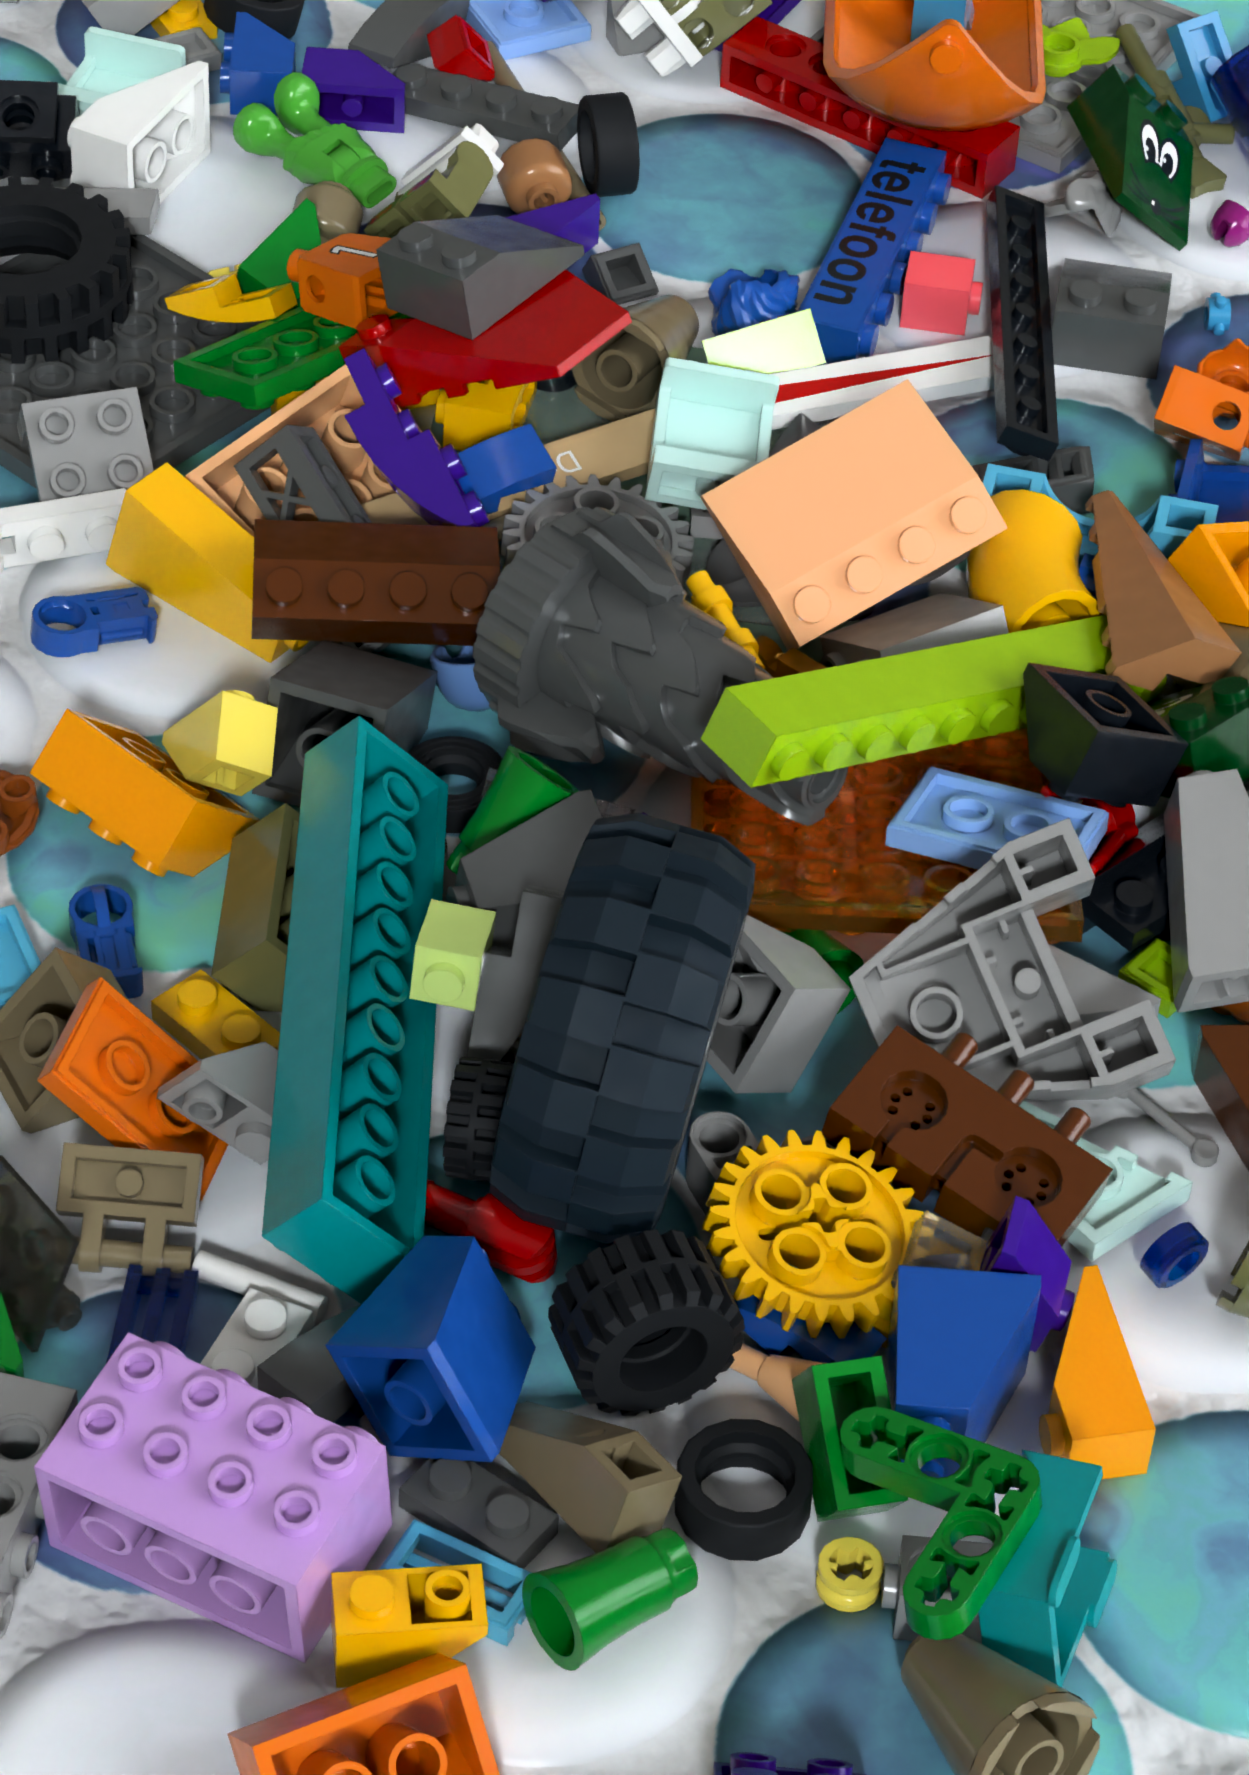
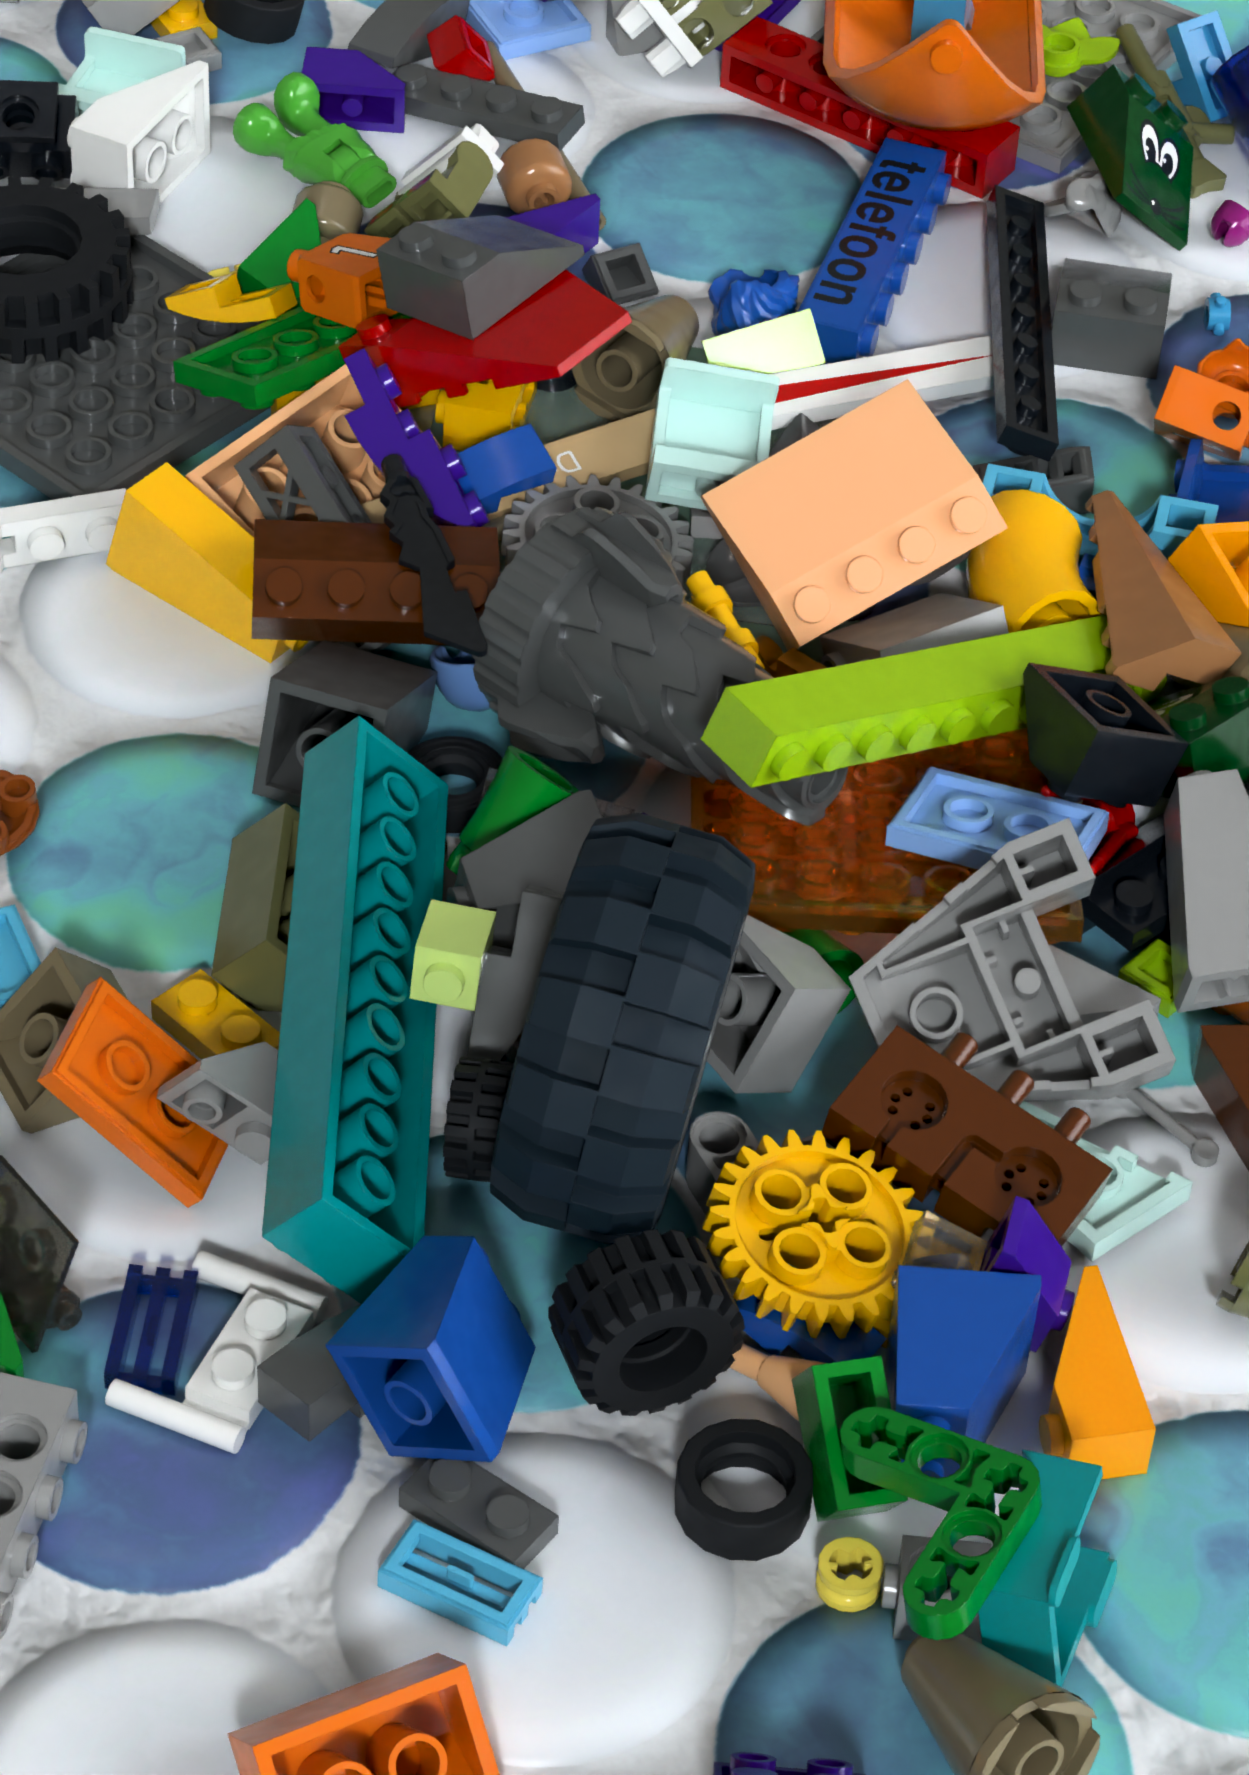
light grey bracket [17,387,154,502] -> none
blue piece [30,587,158,657] -> none
light orange slope [30,708,260,877] -> none
lavender brick [34,1332,393,1663] -> none
dark tan plate [52,1142,204,1278] -> none
blue piece [69,884,144,999] -> none
light yellow slope [162,690,278,796] -> none
blue slope [220,12,296,116] -> none
yellow slope [331,1563,488,1688] -> none
red arm [425,1179,558,1283] -> none
dark tan slope [499,1401,682,1553] -> none
green plant [522,1528,698,1671] -> none
black tyre [577,92,640,197] -> none
coral brick [899,251,983,336] -> none
clear blue tile [1140,1222,1209,1288] -> none
none -> black sword [380,454,488,657]

